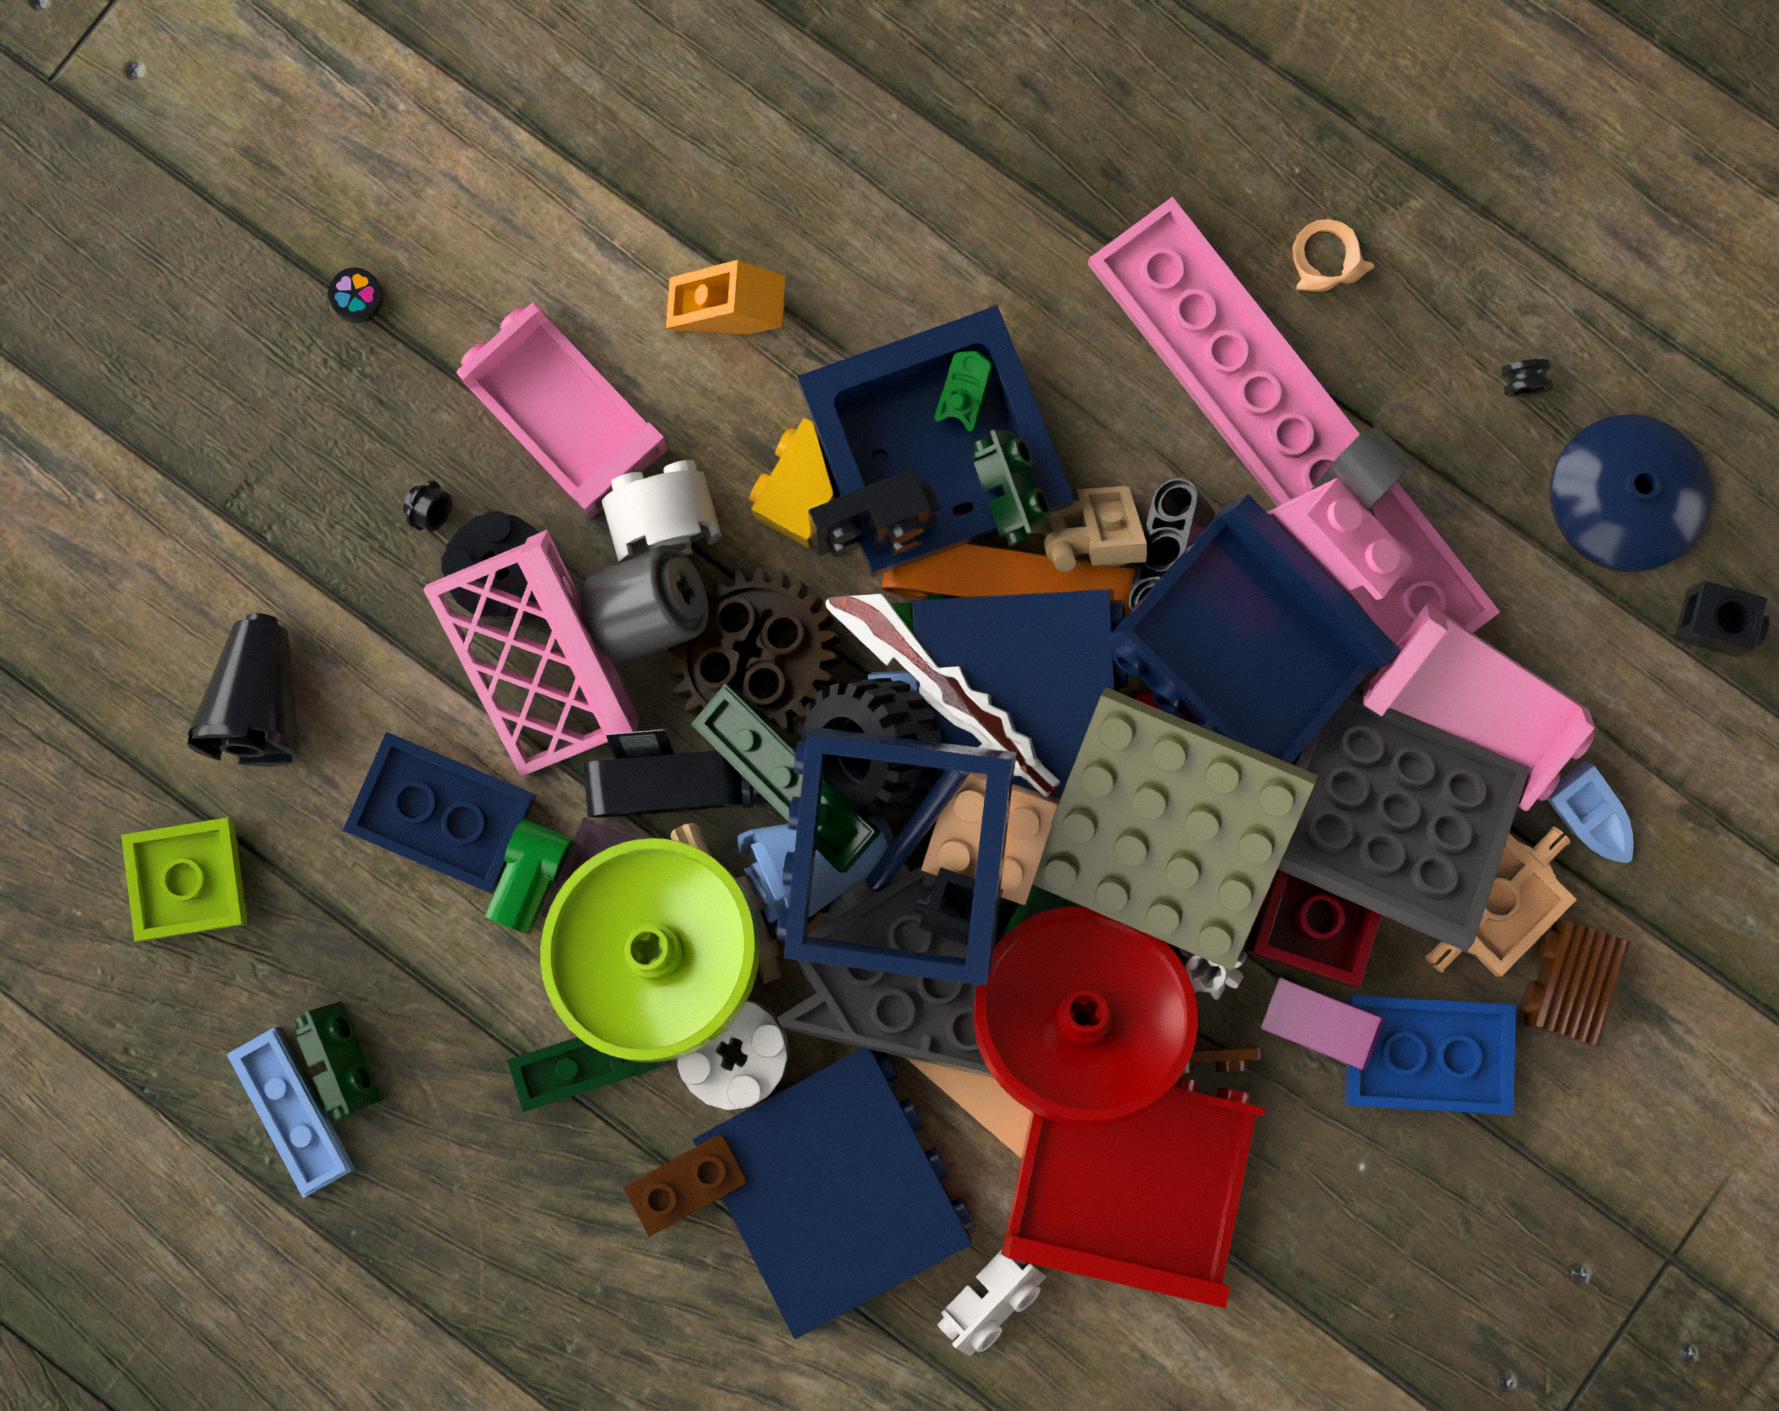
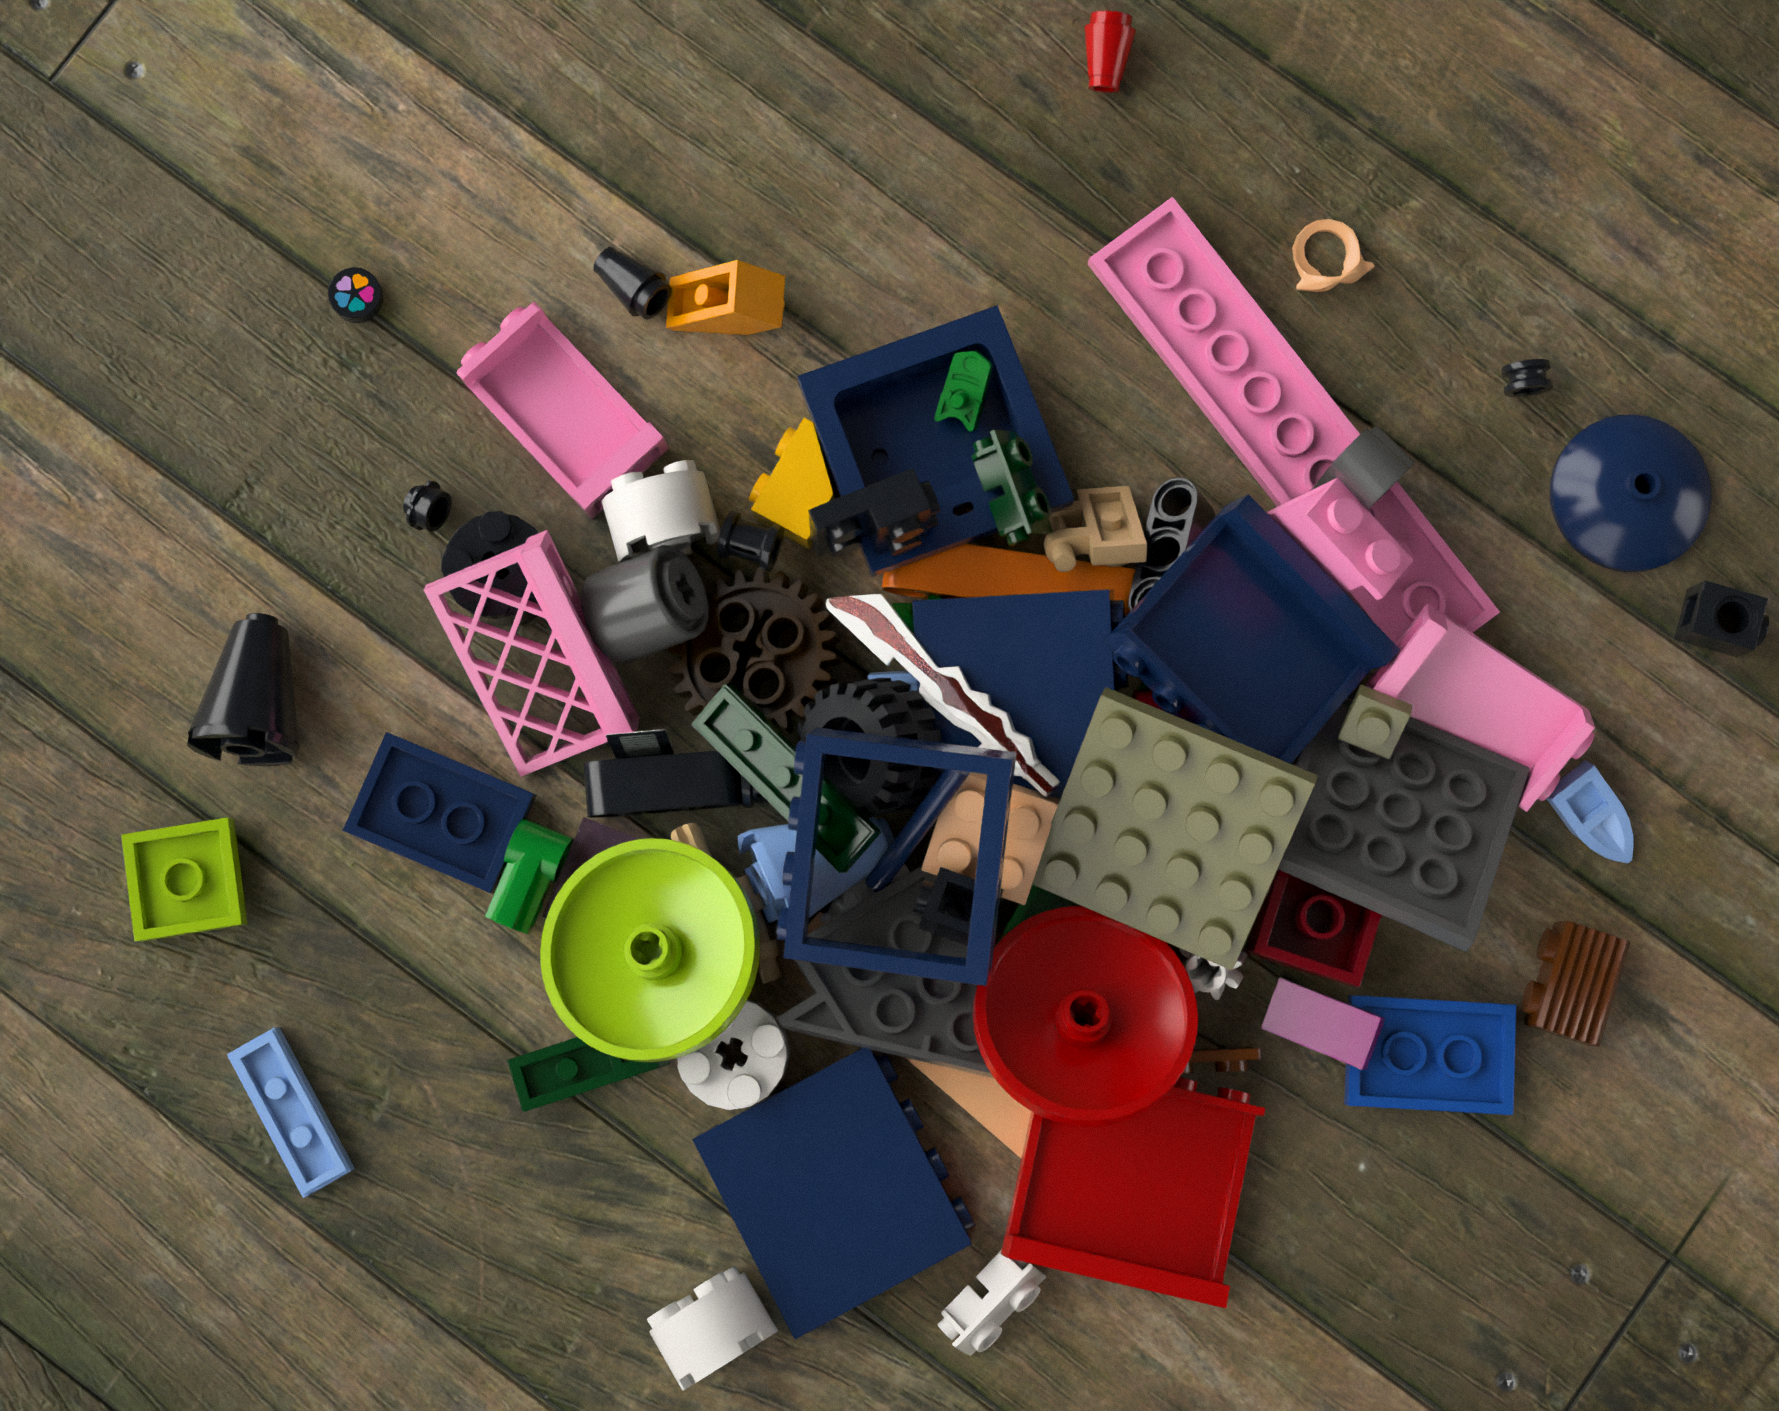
dark green hinge [293,1001,381,1120] -> none
reddish brown bracket [623,1134,746,1237] -> none
light nougat plate [1425,826,1577,977] -> none
none -> black cone [593,247,672,320]
none -> white brick [647,1266,778,1391]
none -> black bush [717,511,784,572]
none -> red cone [1084,11,1136,93]
none -> olive plate [1338,685,1412,759]

